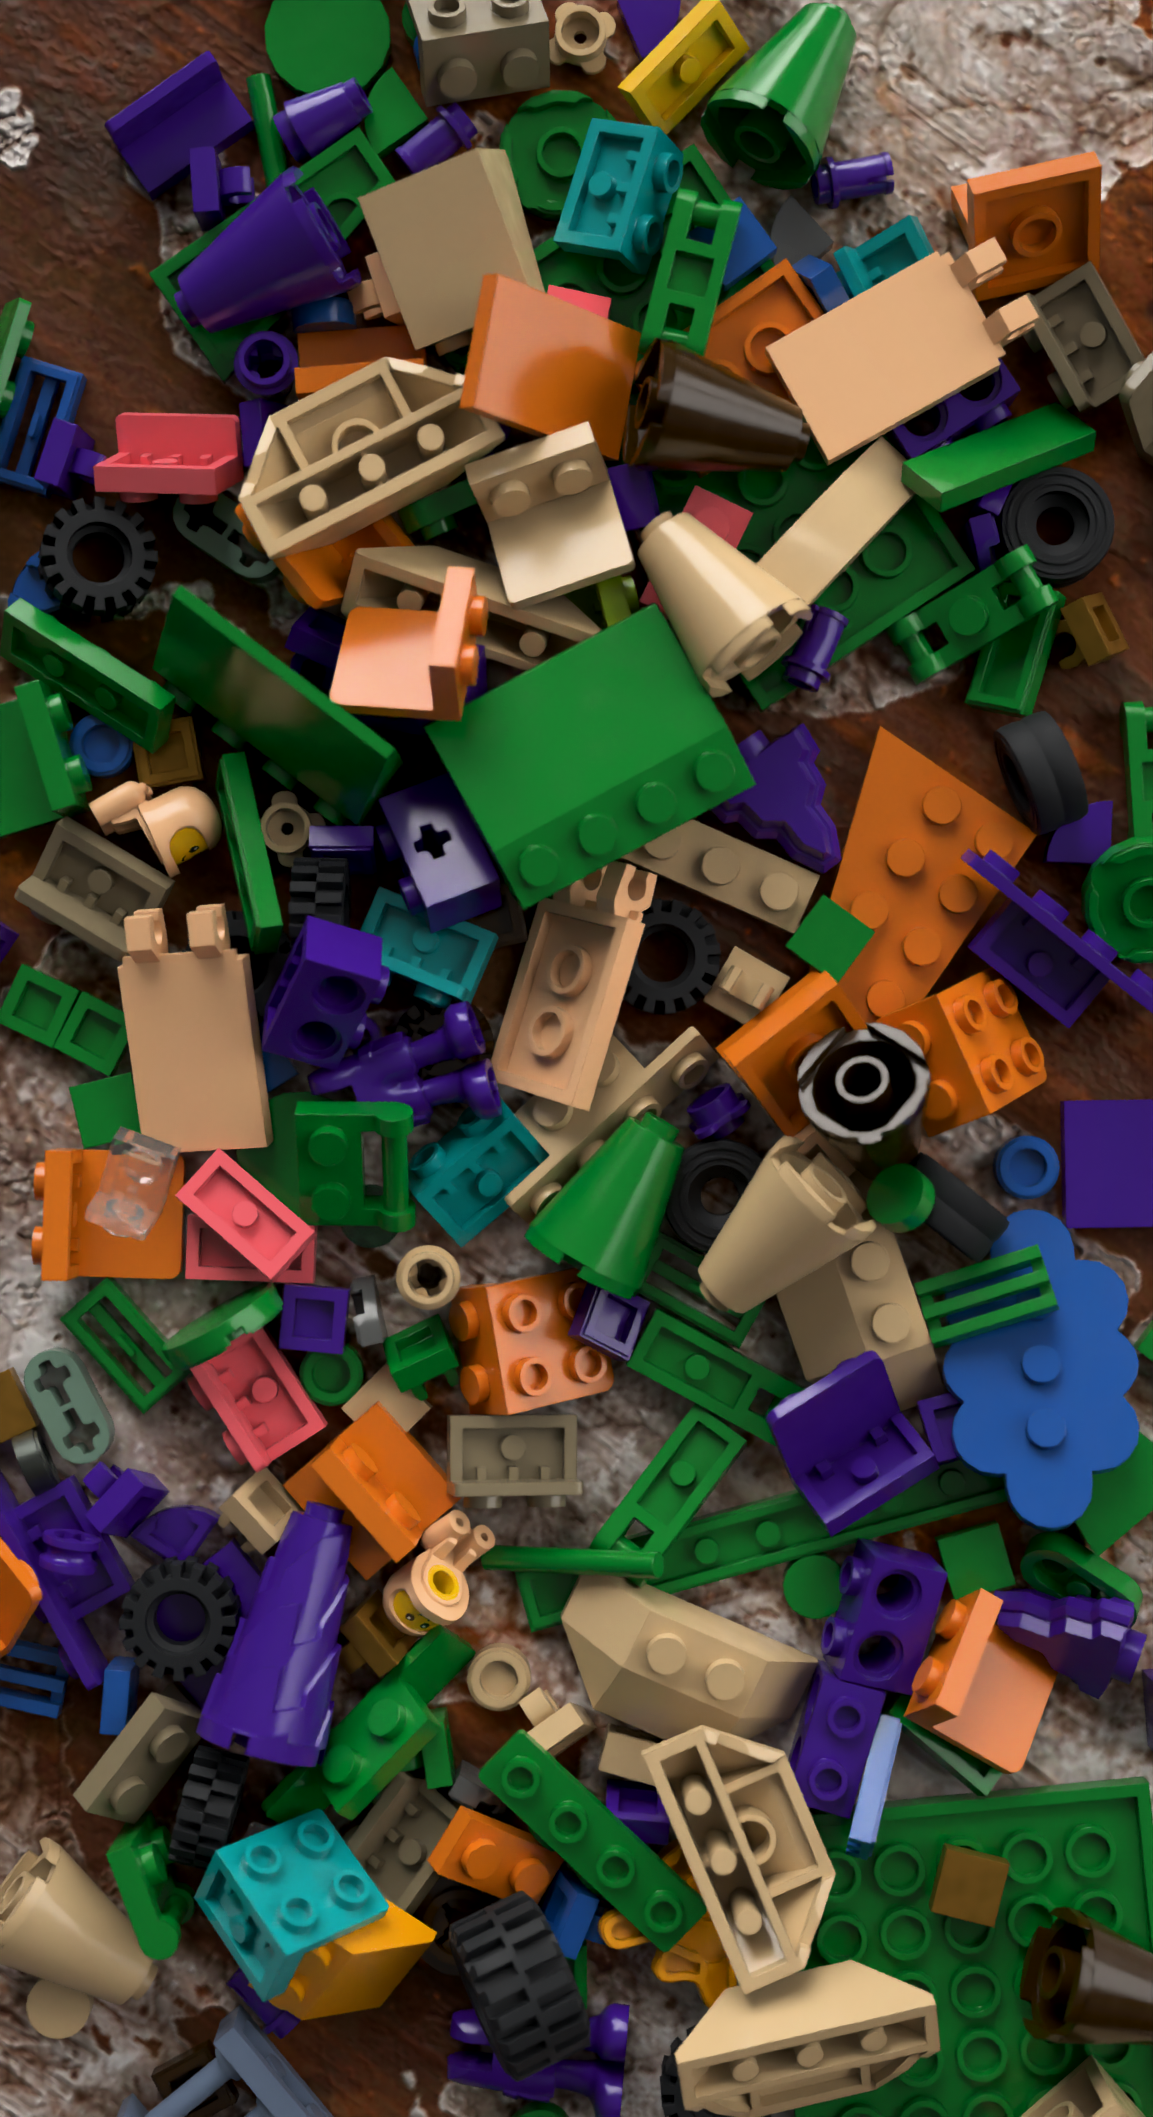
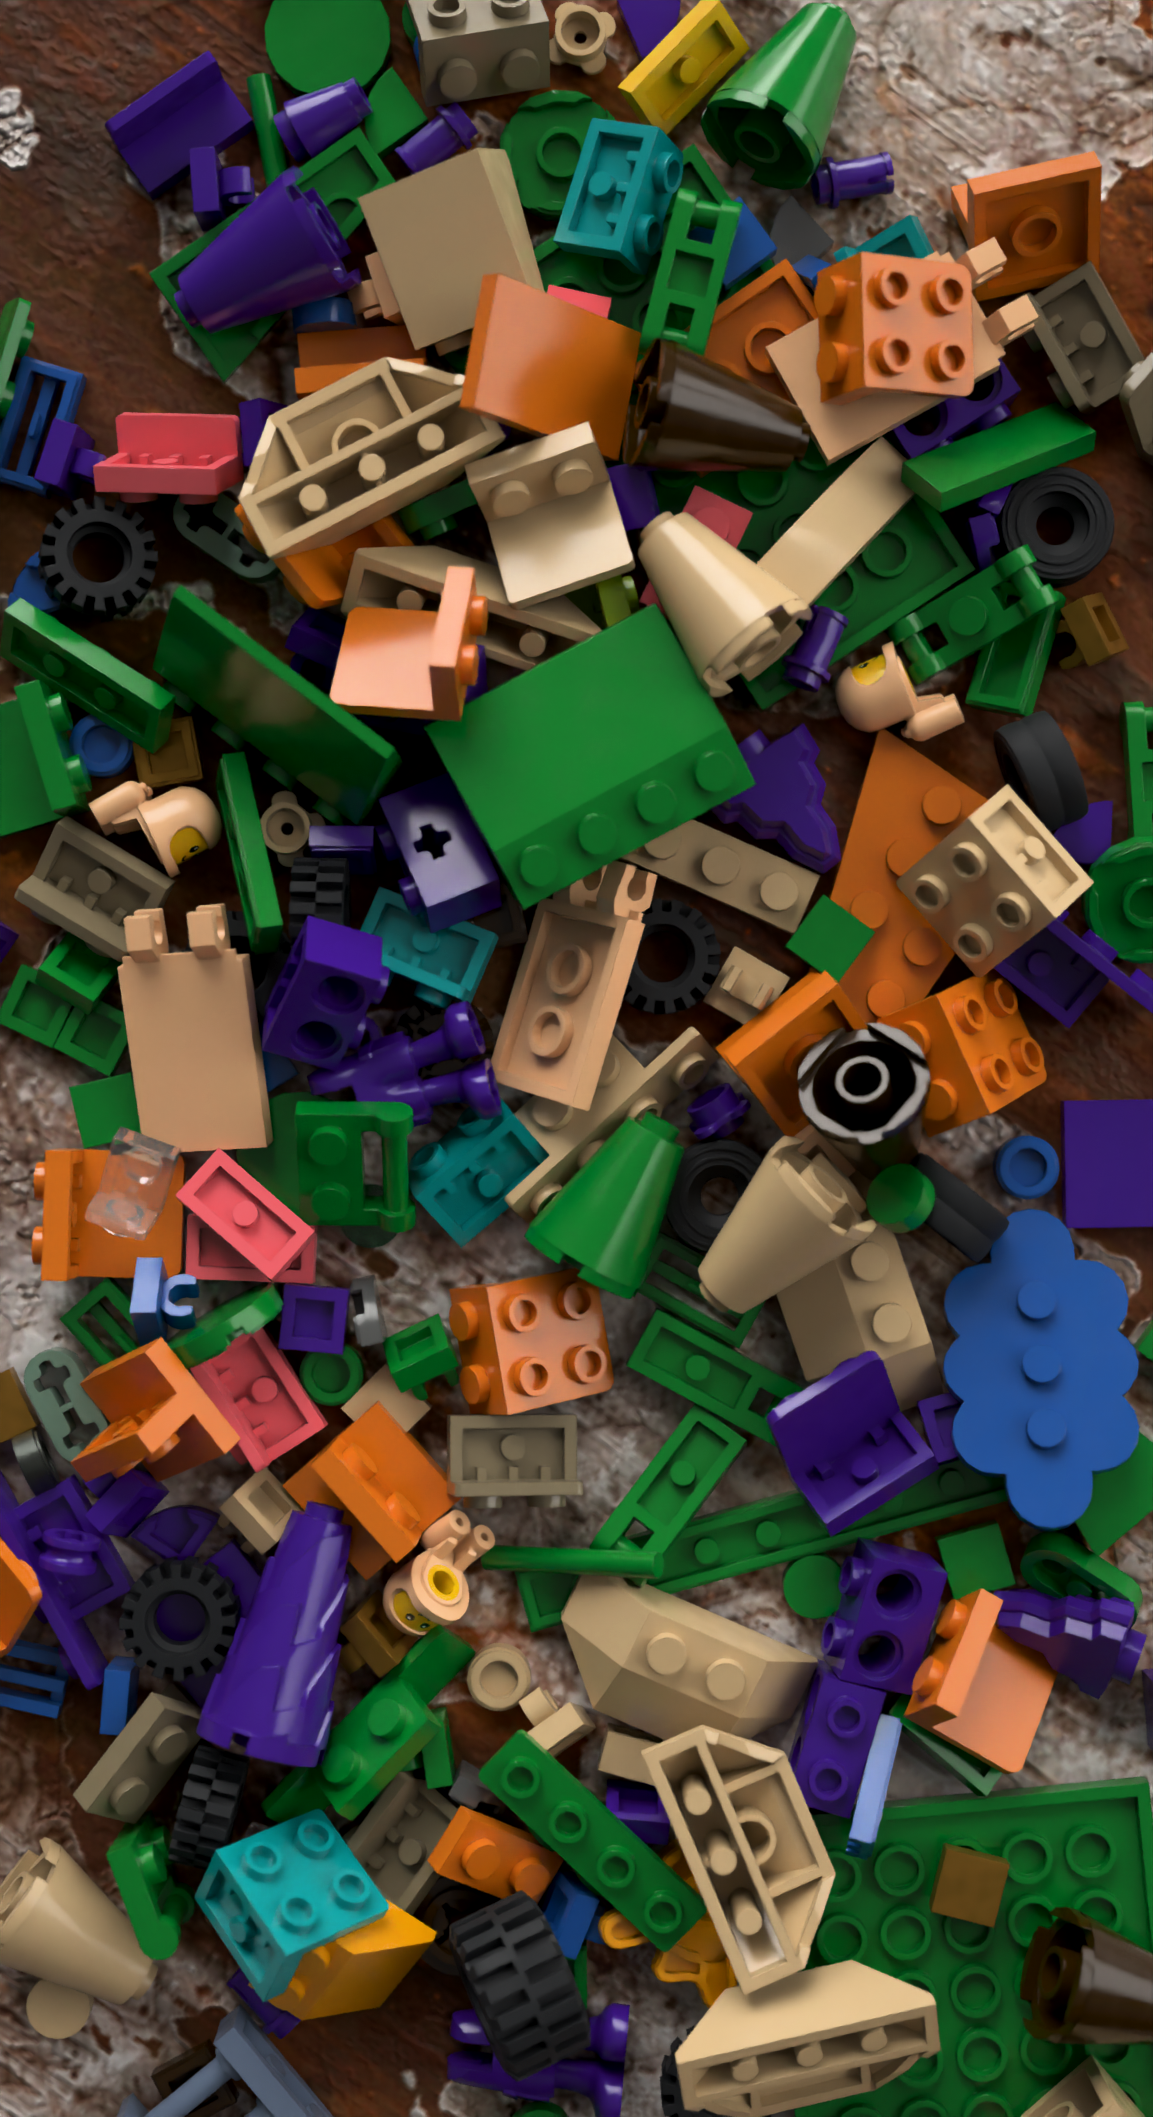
dark purple cone [234,331,298,400] -> none
tan cone [396,1245,461,1310] -> none
dark purple tile [568,1281,650,1361] -> none
green tile [914,1244,1060,1349] -> none
none -> green tile [35,932,123,1015]
none -> orange bracket [70,1337,241,1482]
none -> blue tile [130,1257,200,1346]
none -> orange bracket [814,252,974,405]
none -> light nougat piece [835,641,965,742]
none -> tan bracket [896,784,1094,977]

